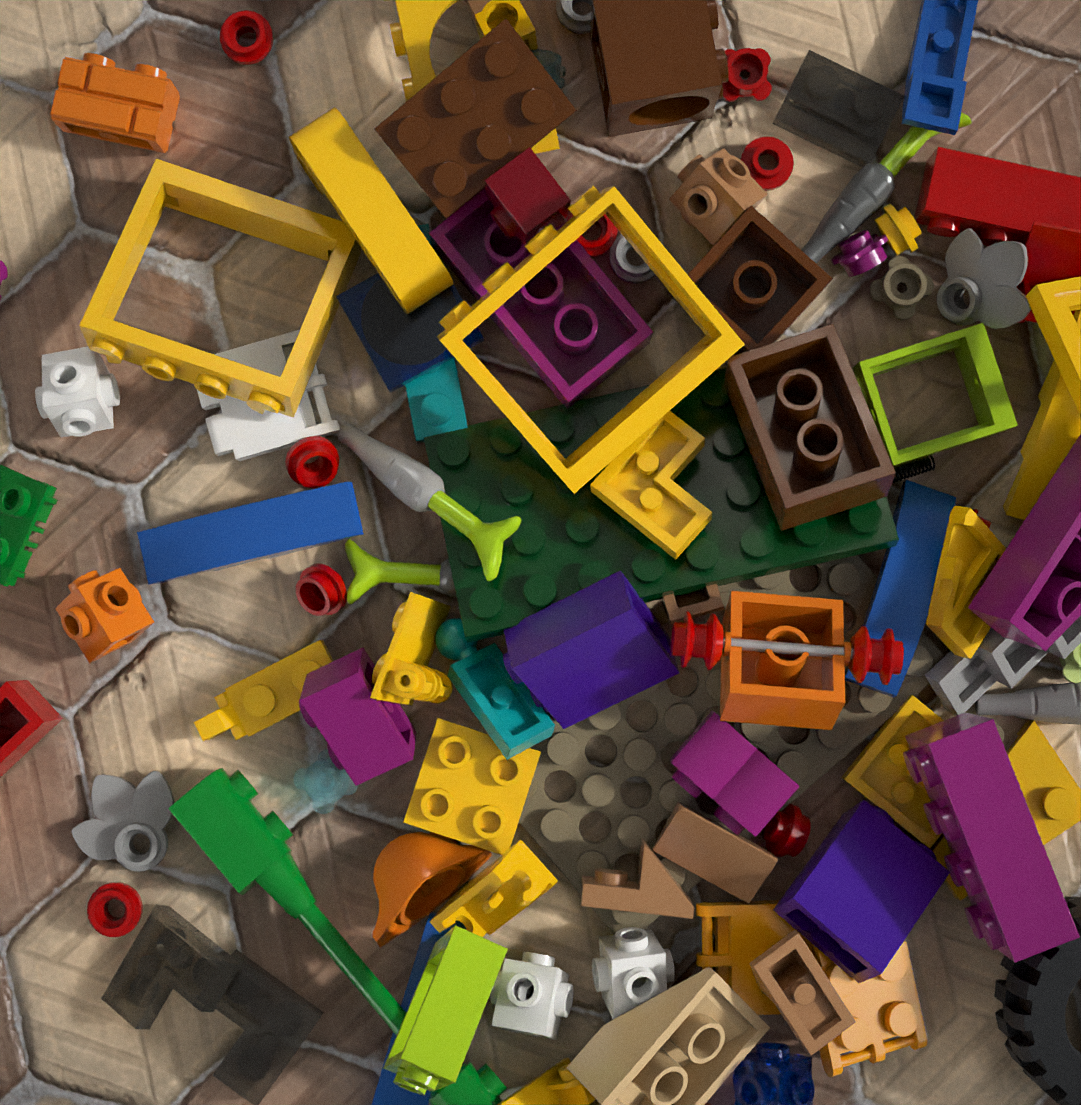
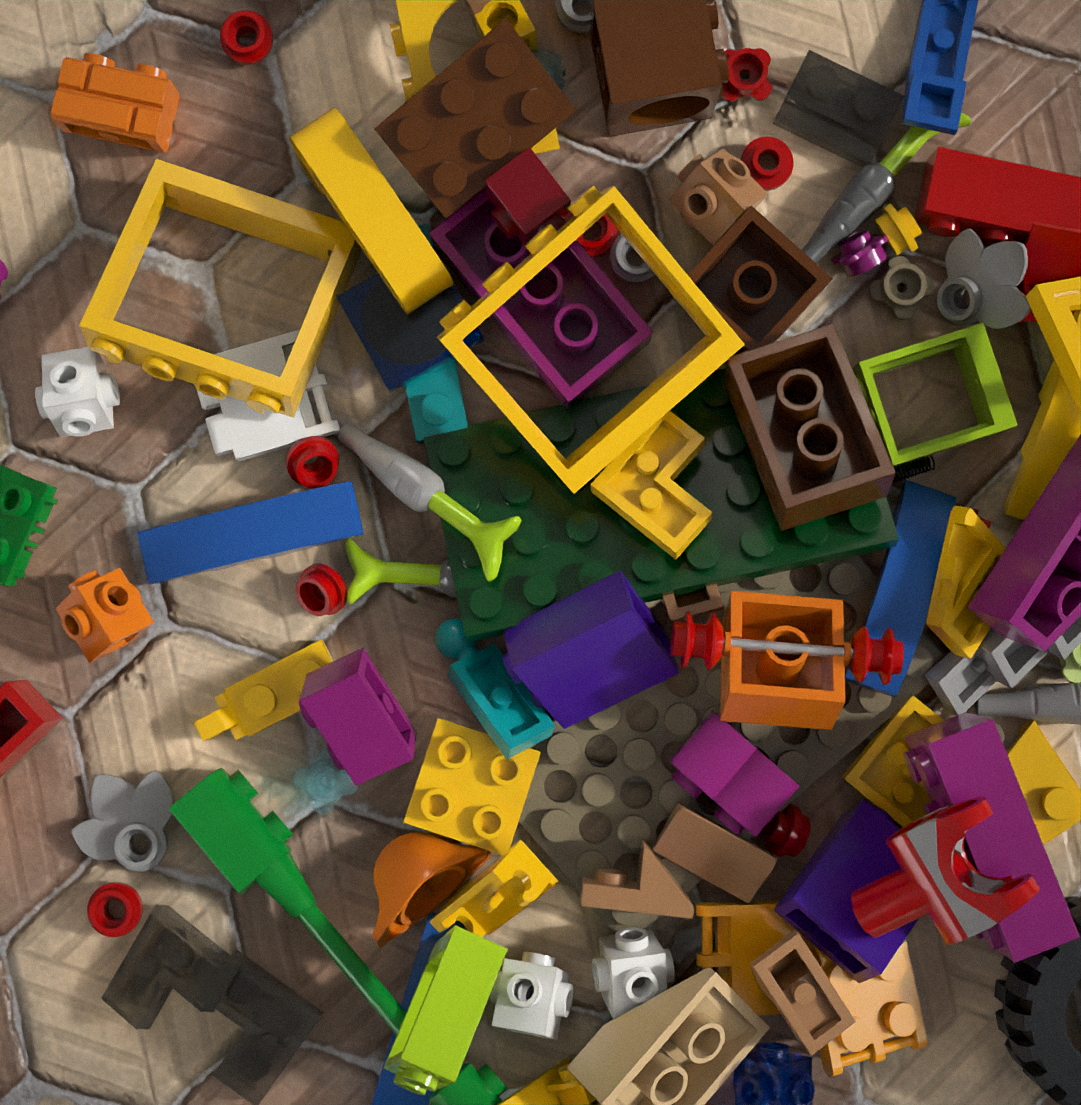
yellow hinge [370,592,453,706] -> none
none -> red connector [851,796,1040,945]

